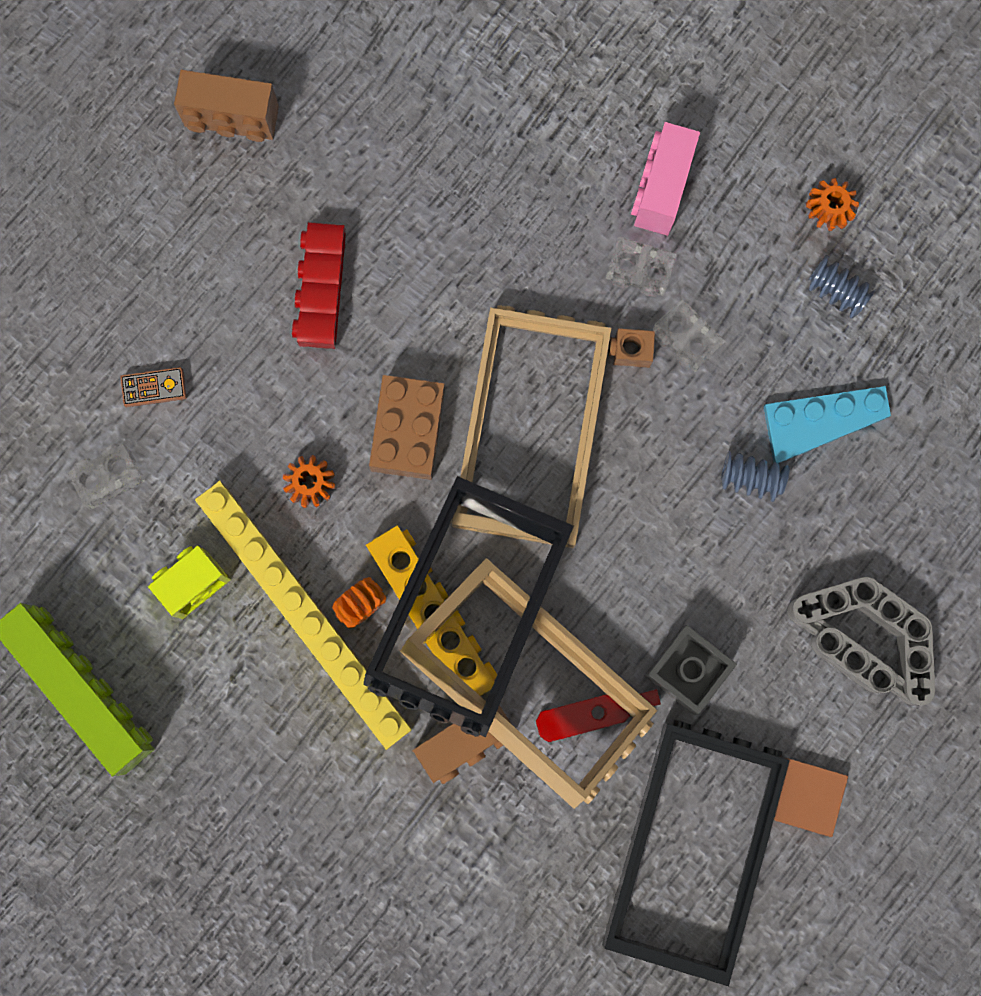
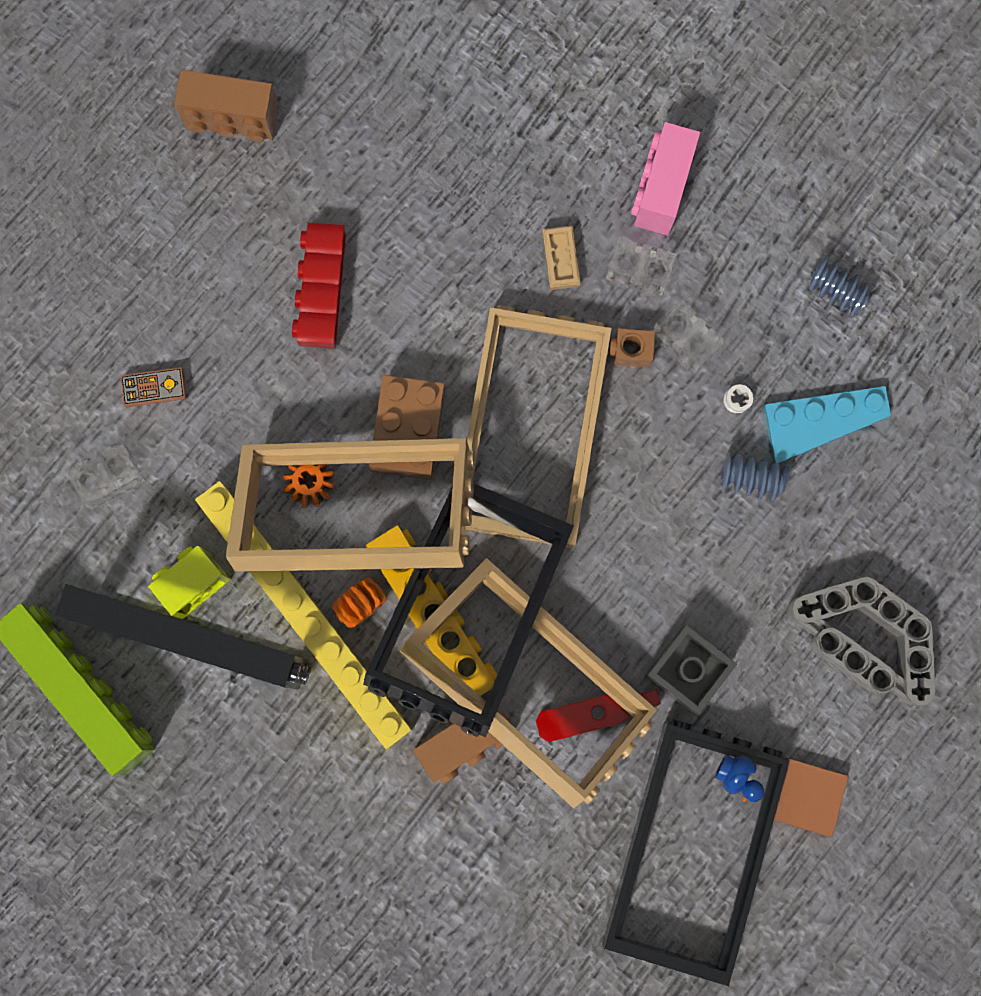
orange gear [806,178,859,231] -> none
none -> black door [55,584,311,689]
none -> tan door [226,438,475,572]
none -> tan plate [542,226,580,290]
none -> blue animal [715,755,764,802]
none -> white bush [723,384,753,413]

